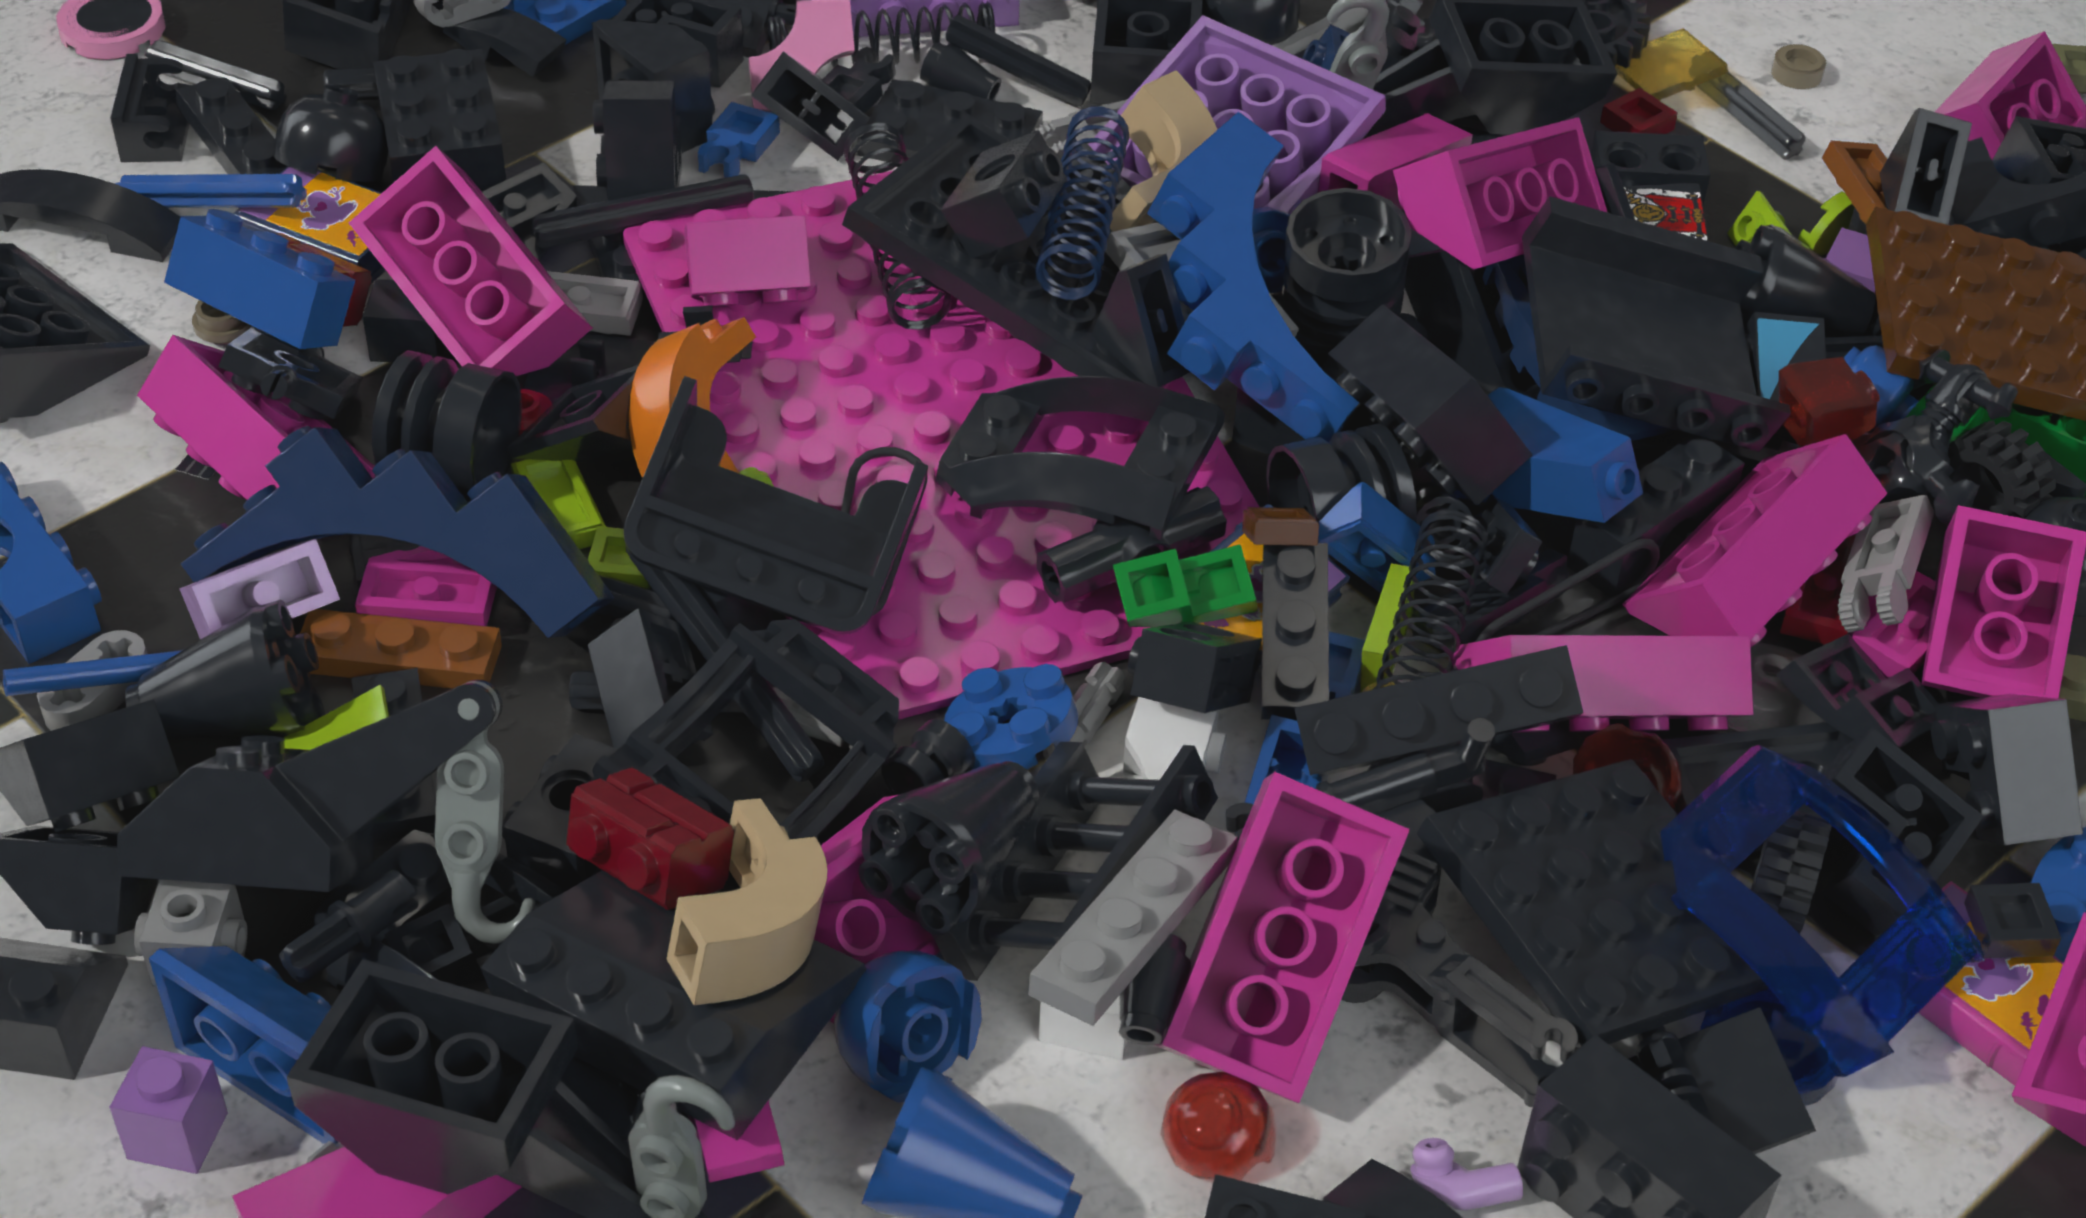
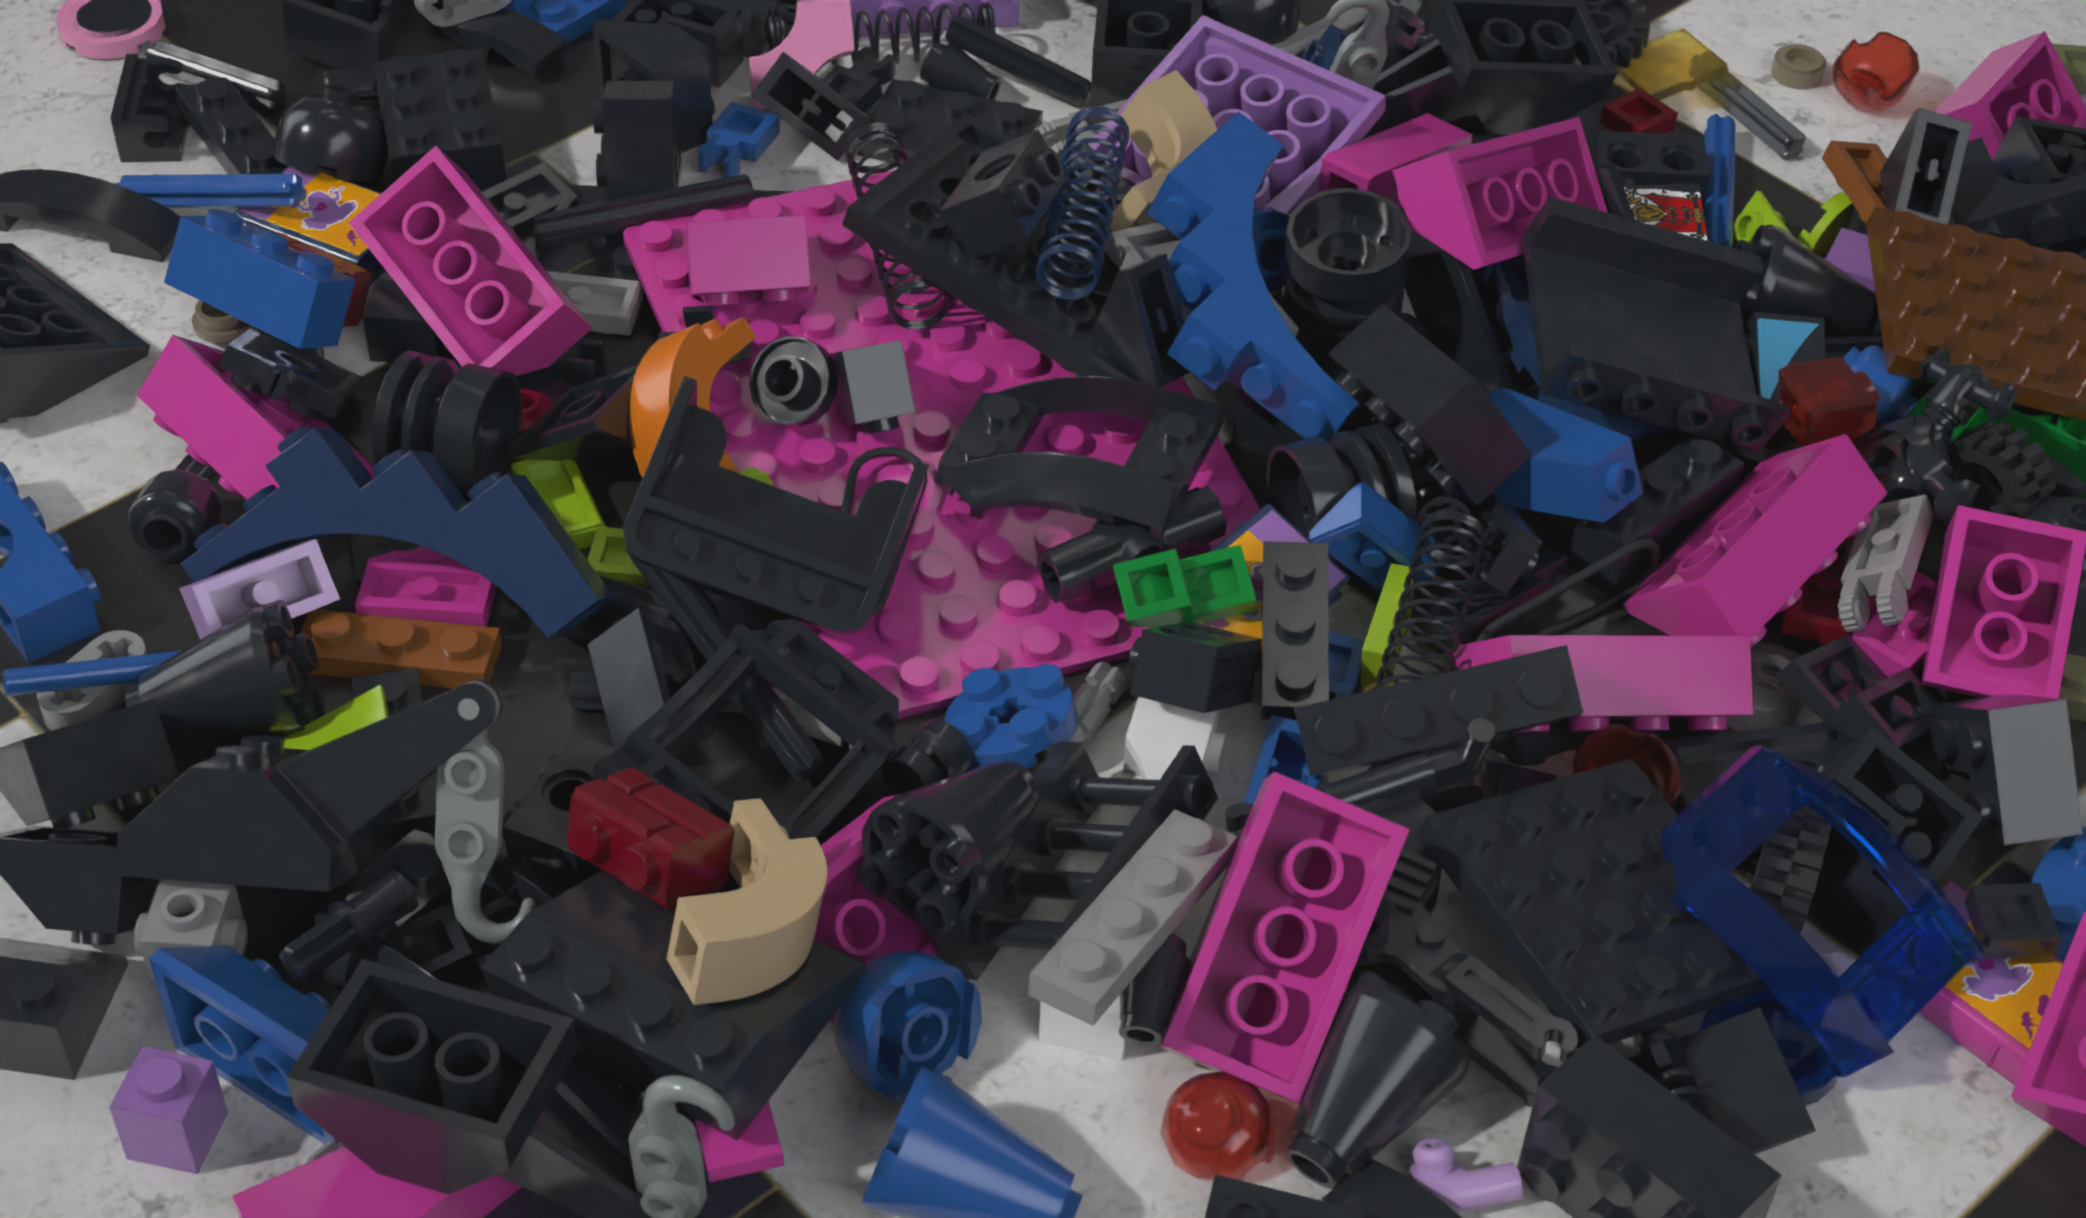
reddish brown tile [1242,507,1319,546] -> none
none -> black head [128,469,221,563]
none -> black plate [749,336,839,427]
none -> slope [830,340,915,434]
none -> black cone [1285,971,1470,1188]
none -> blue axle [1703,114,1736,247]
none -> clear red hair [1832,31,1920,111]

